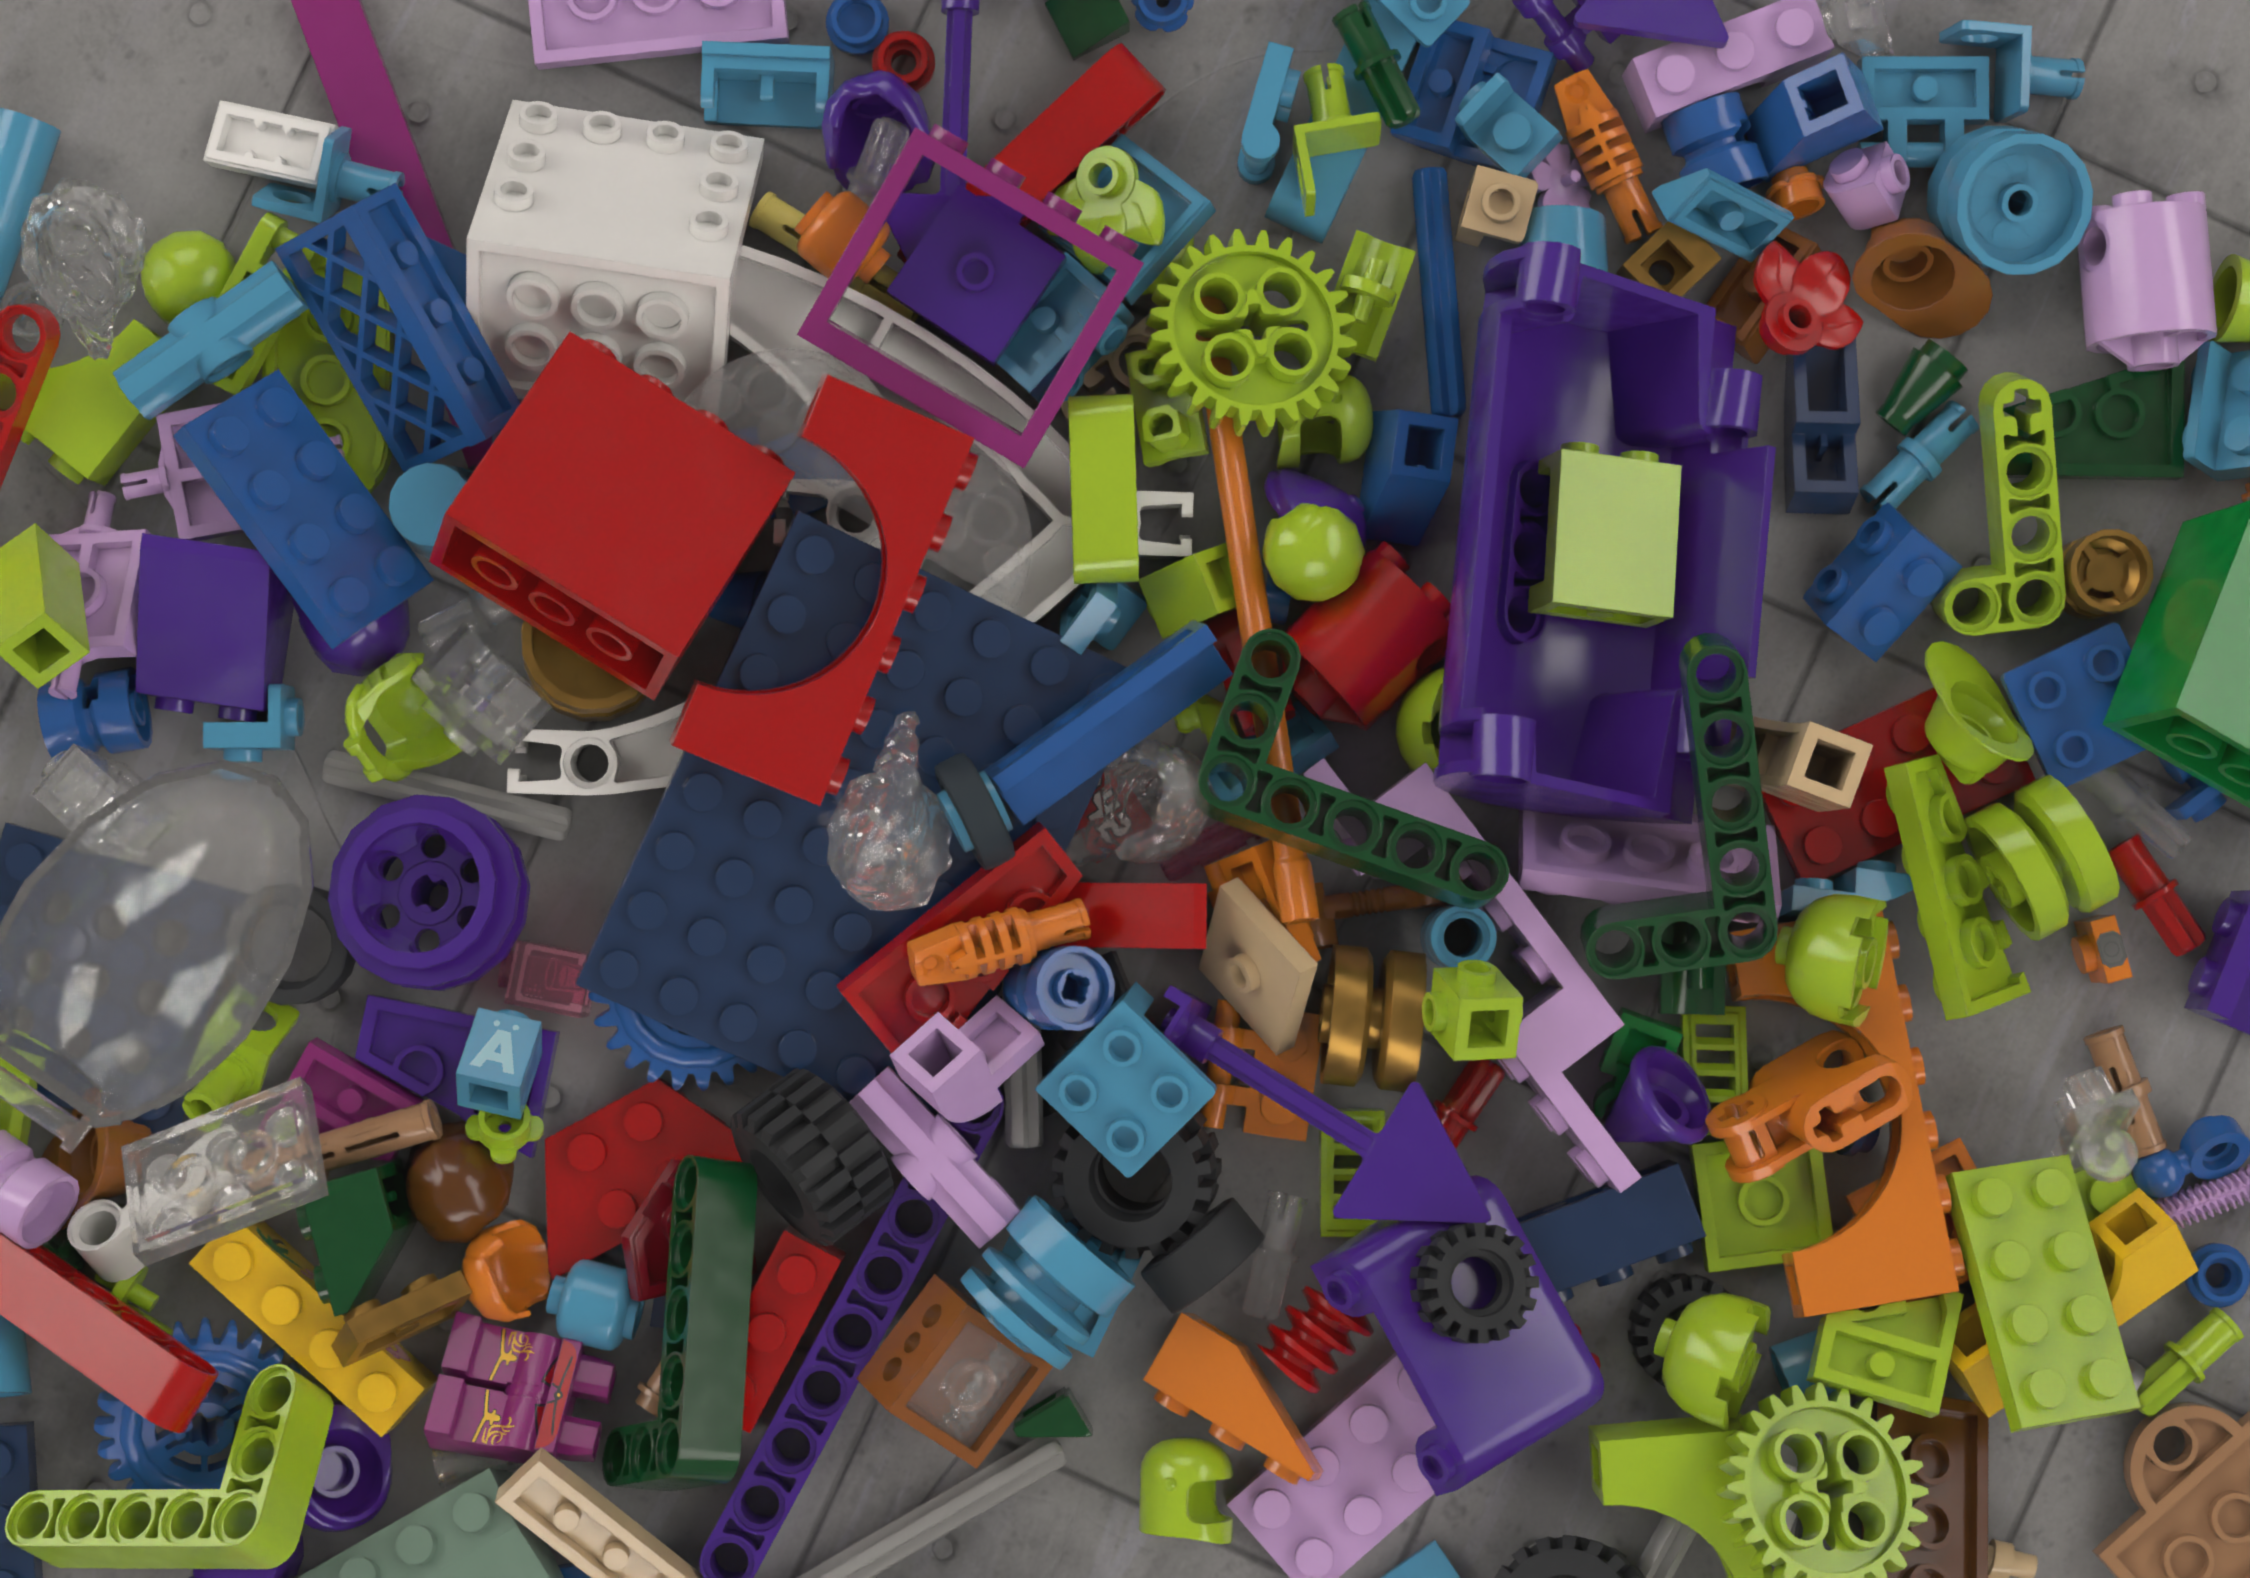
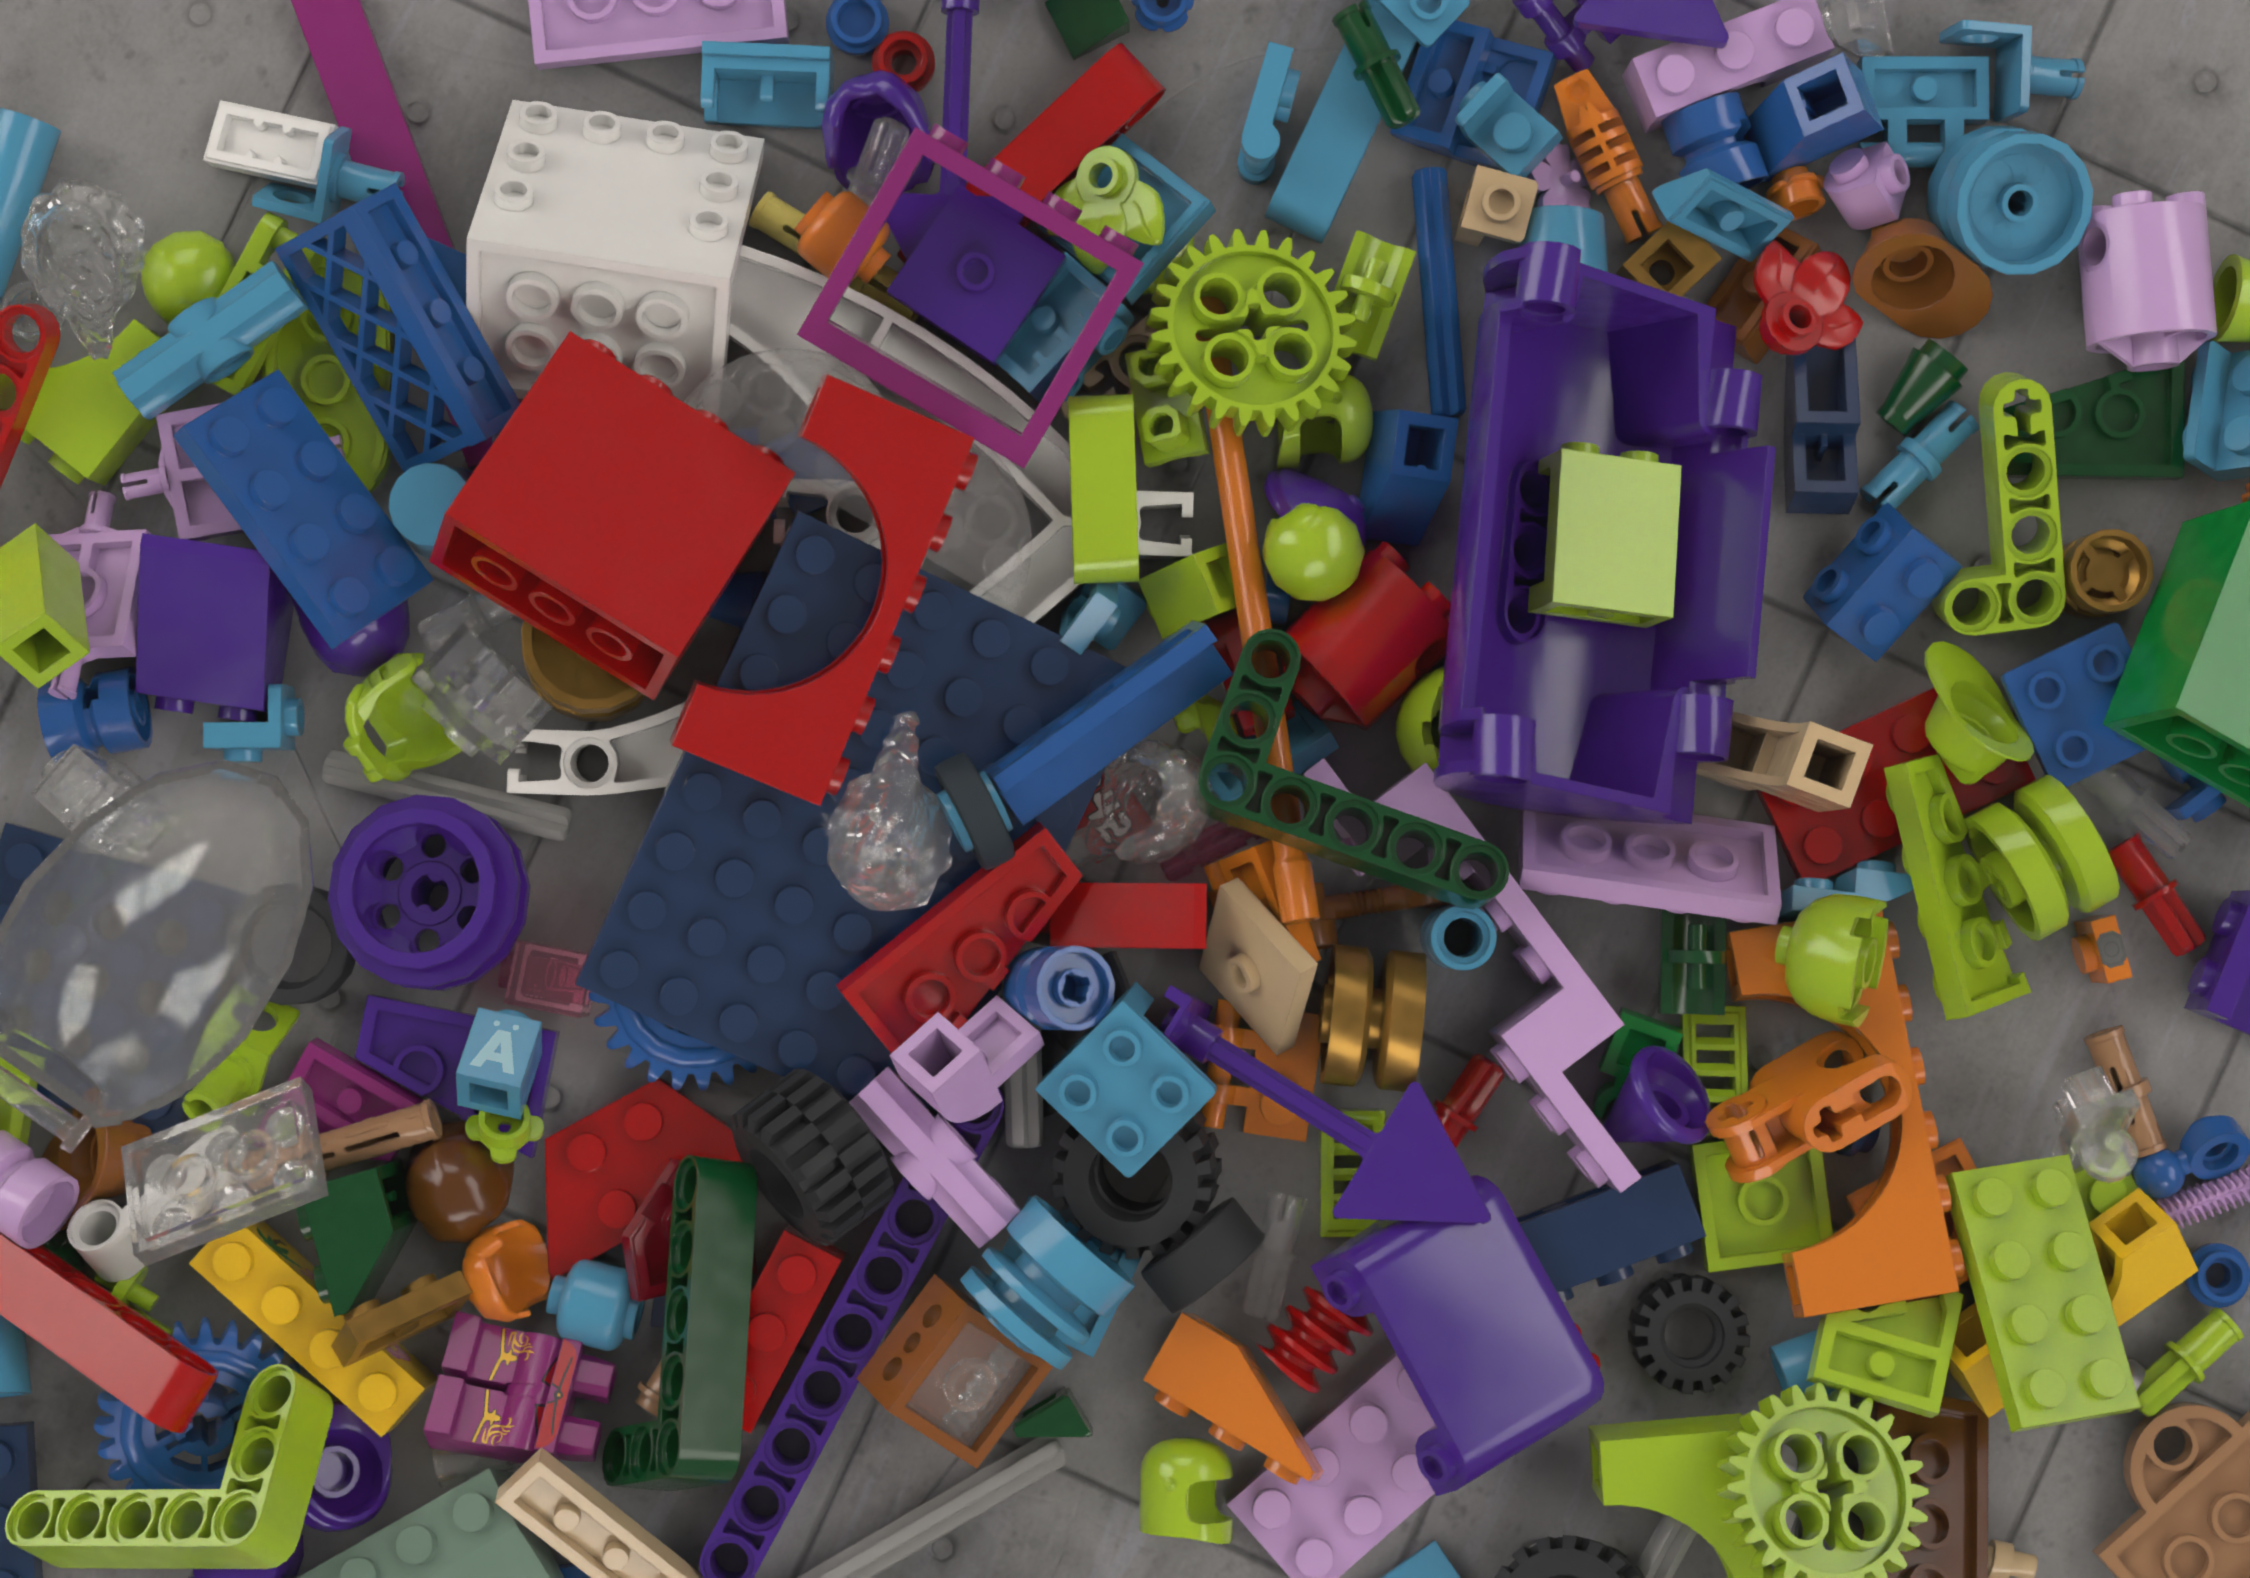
orange hinge [907,898,1091,986] -> none
lime bracket [1293,63,1382,217] -> none
black tyre [1410,1223,1539,1343] -> none
lime brick [1422,960,1523,1061] -> none
dark green beam [1580,633,1778,979] -> none
lime cylinder [1654,1293,1771,1430] -> none

